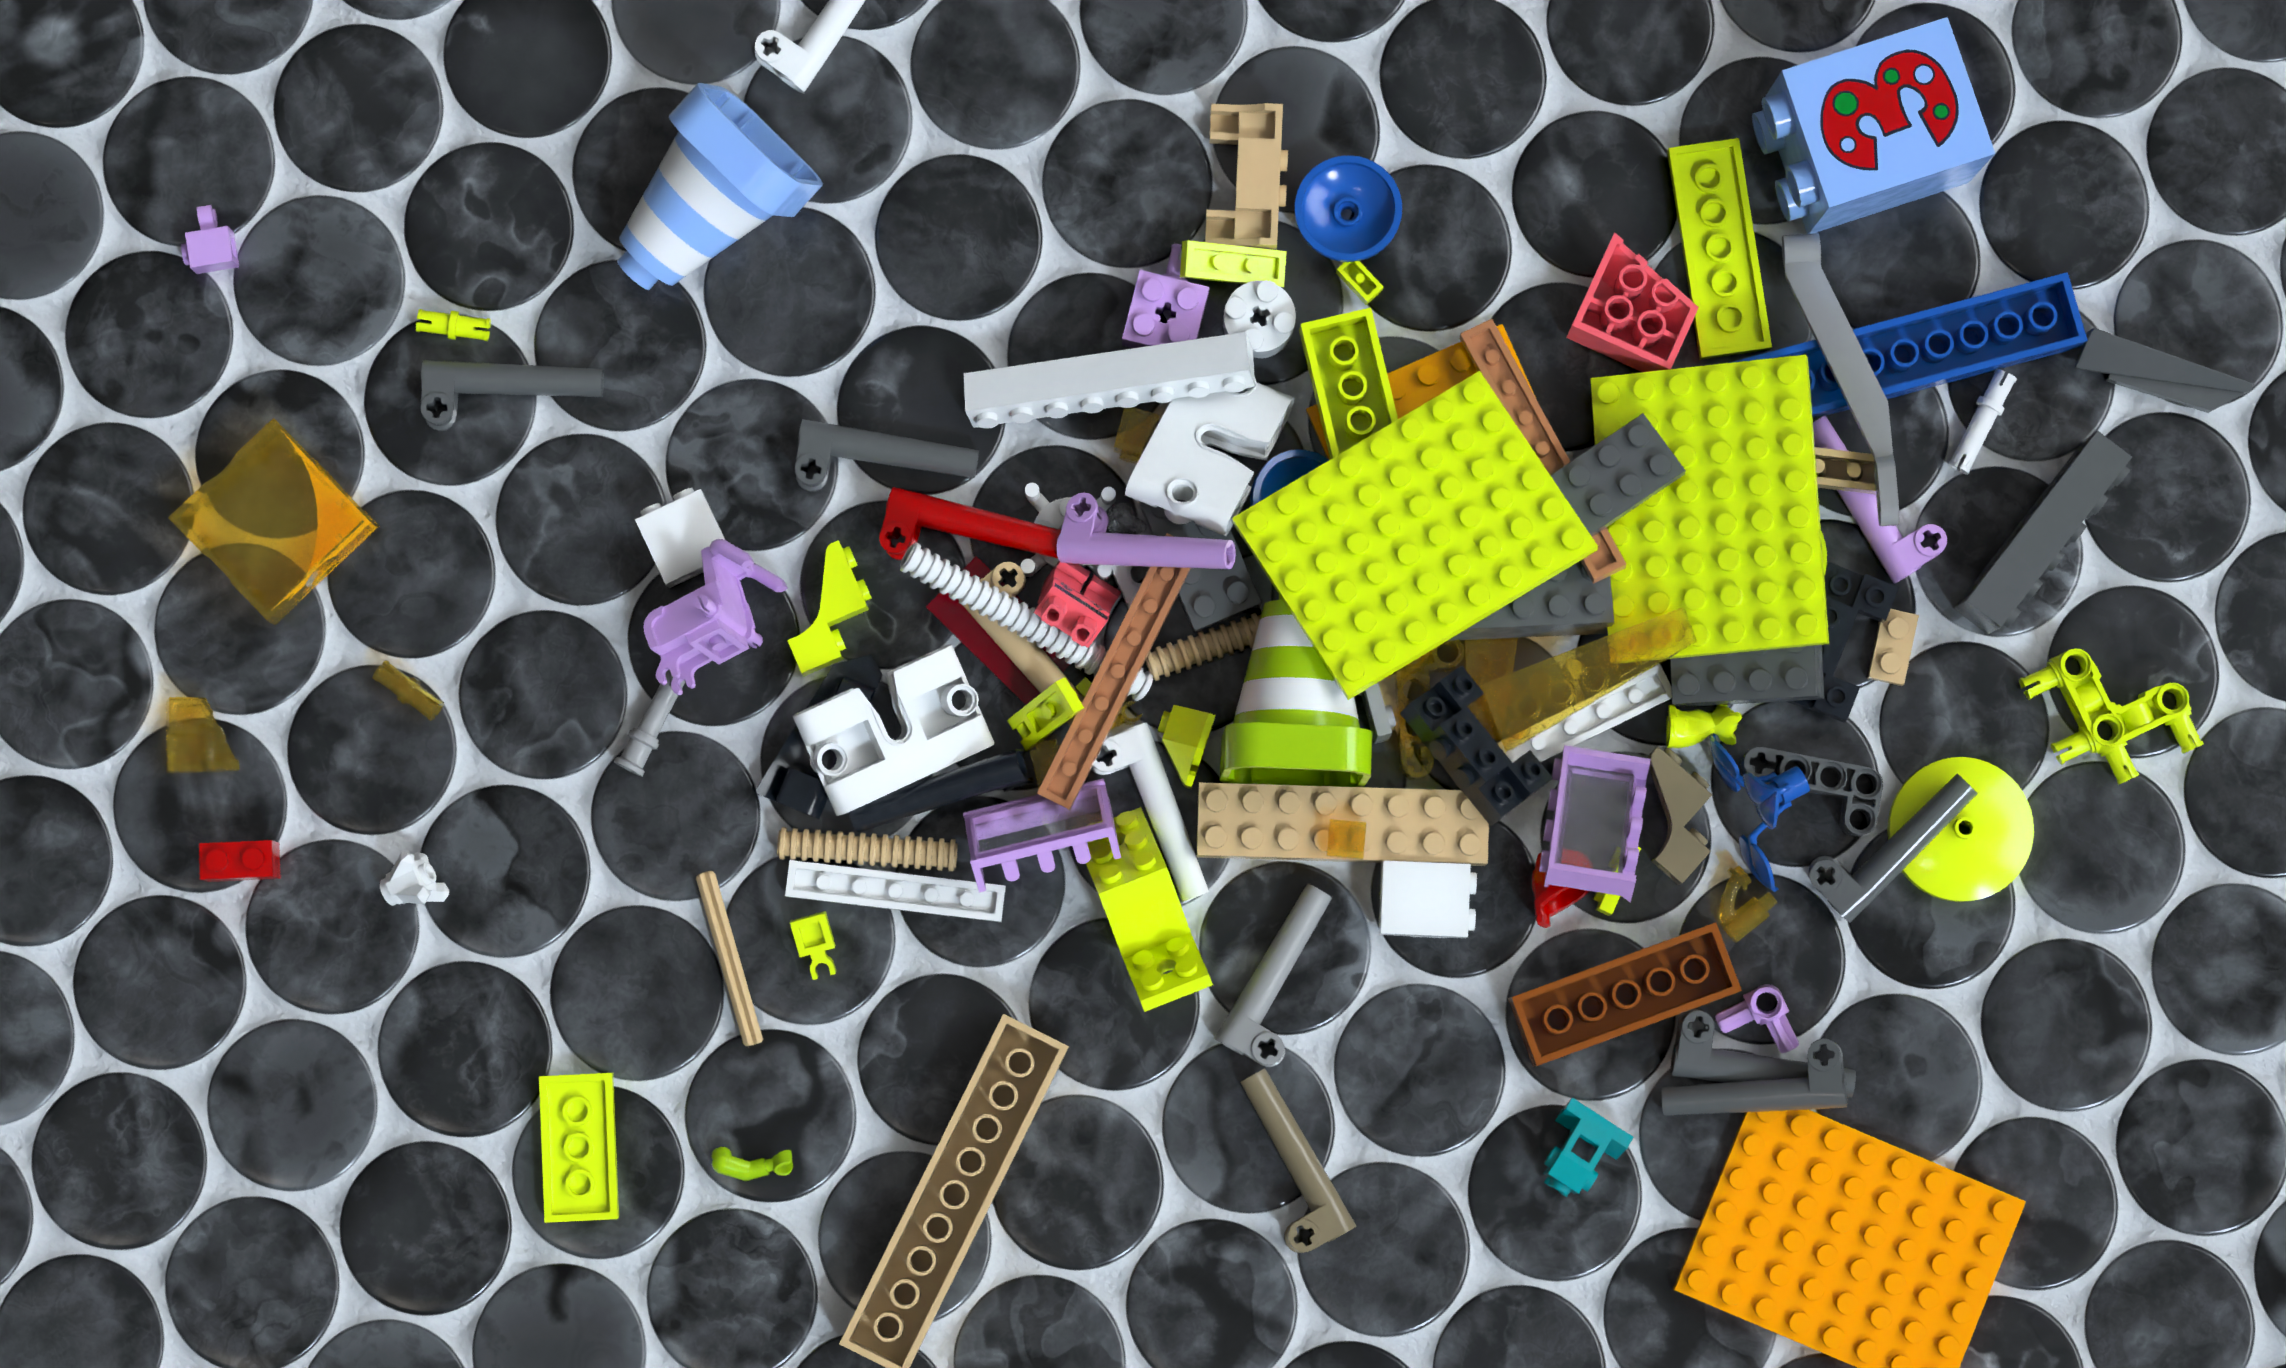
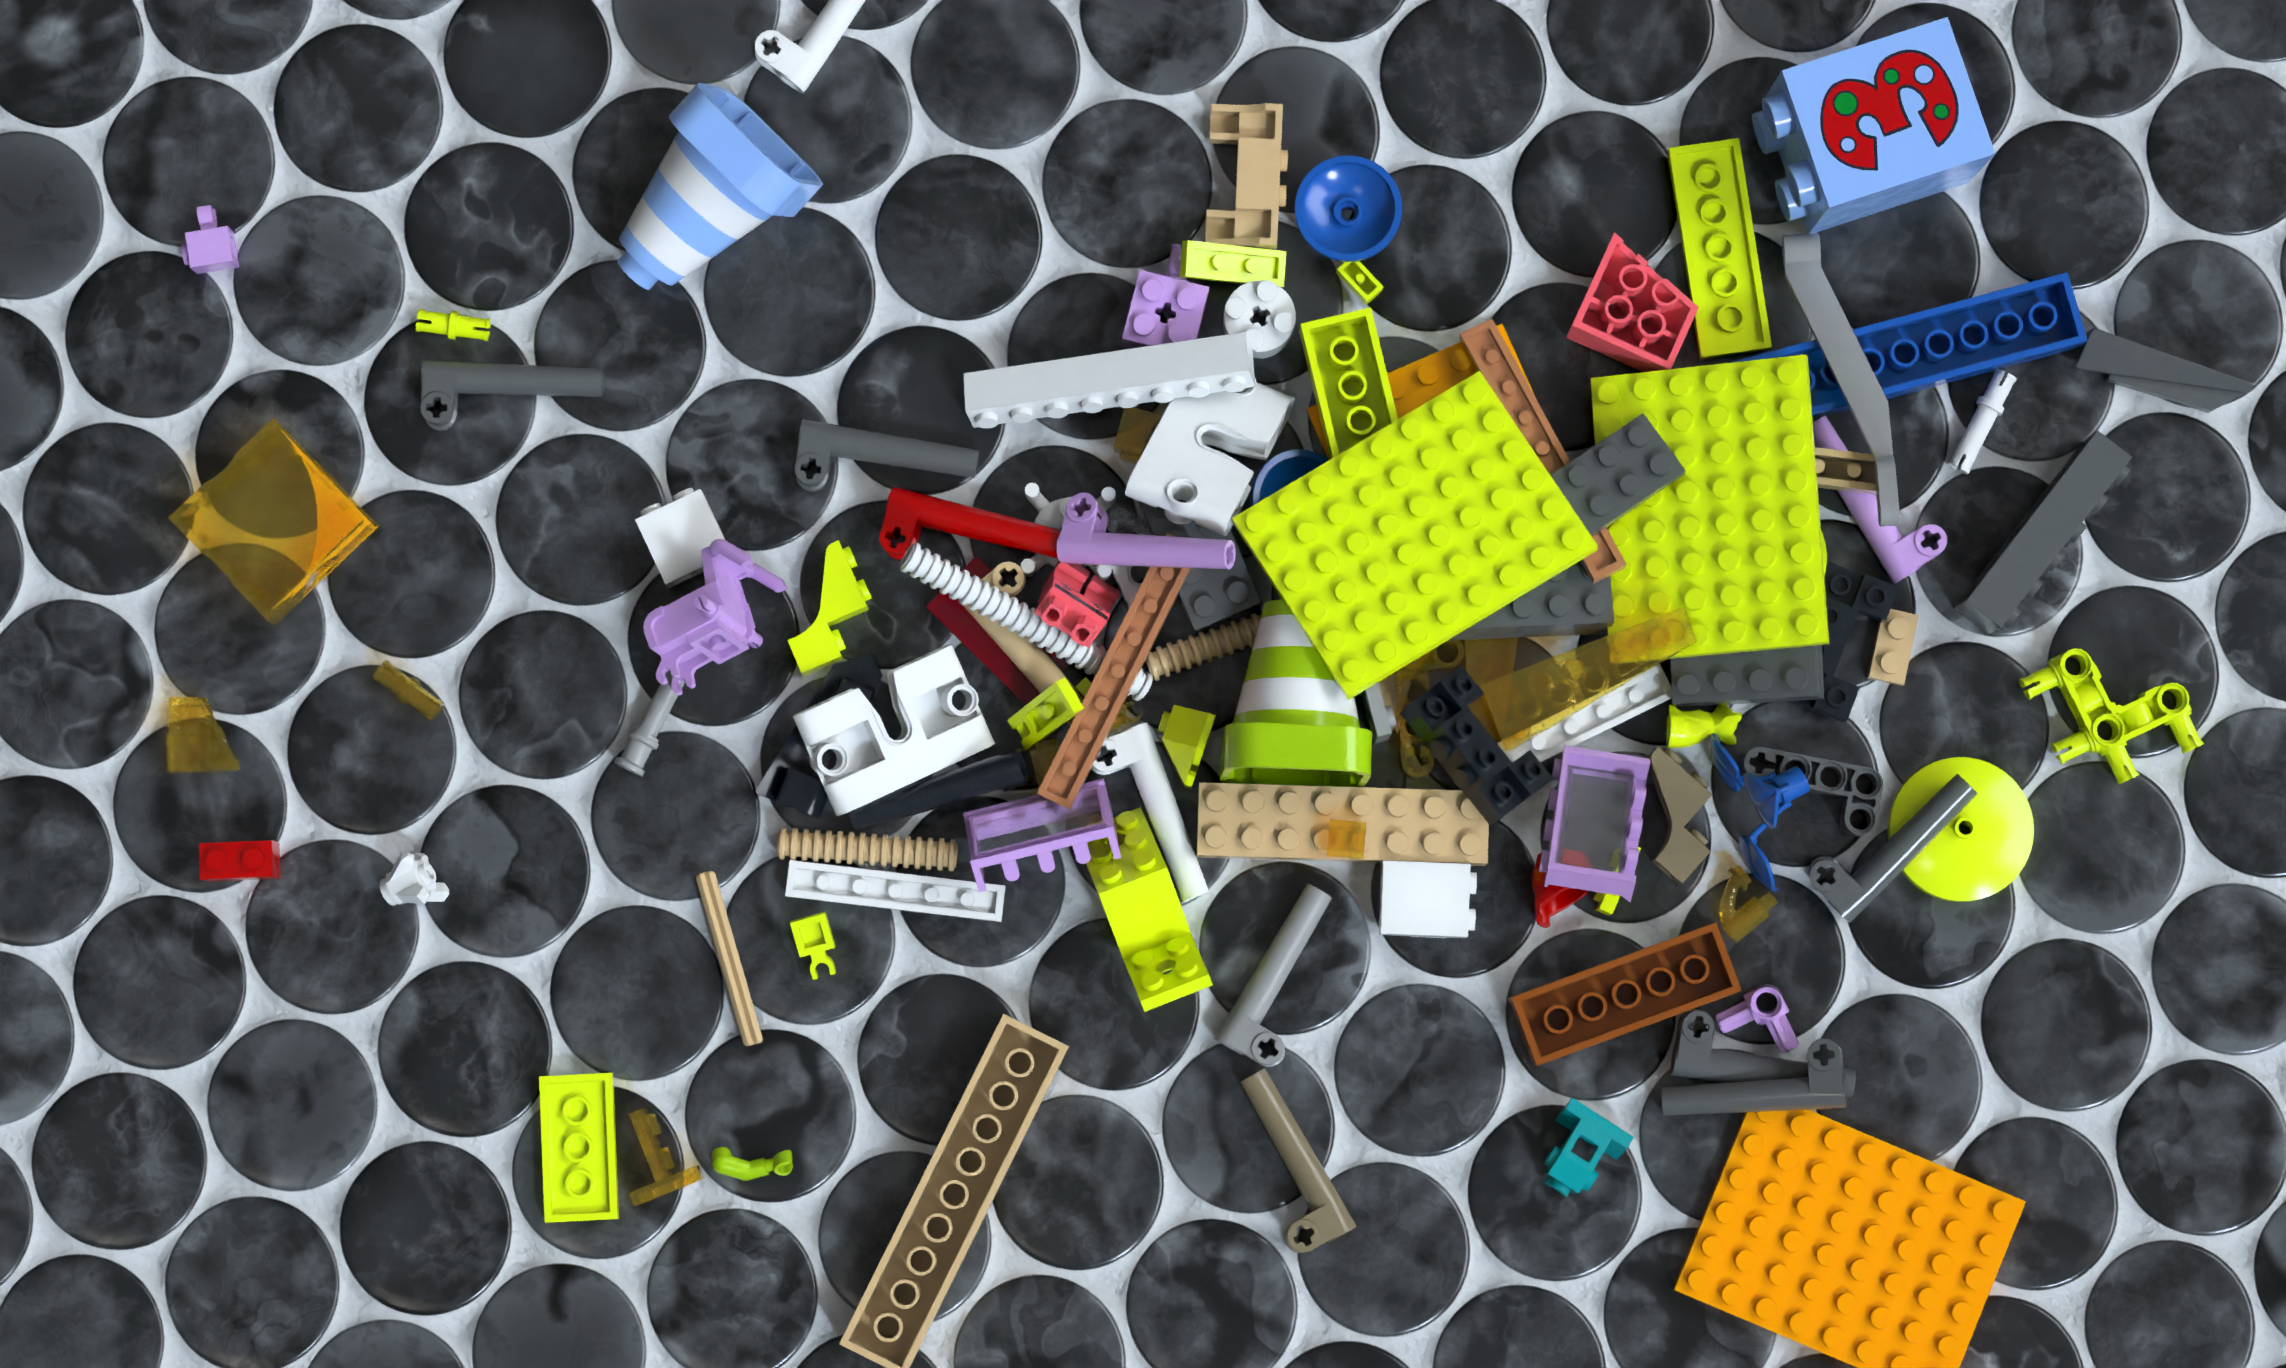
none -> clear yellow bracket [629,1108,705,1207]

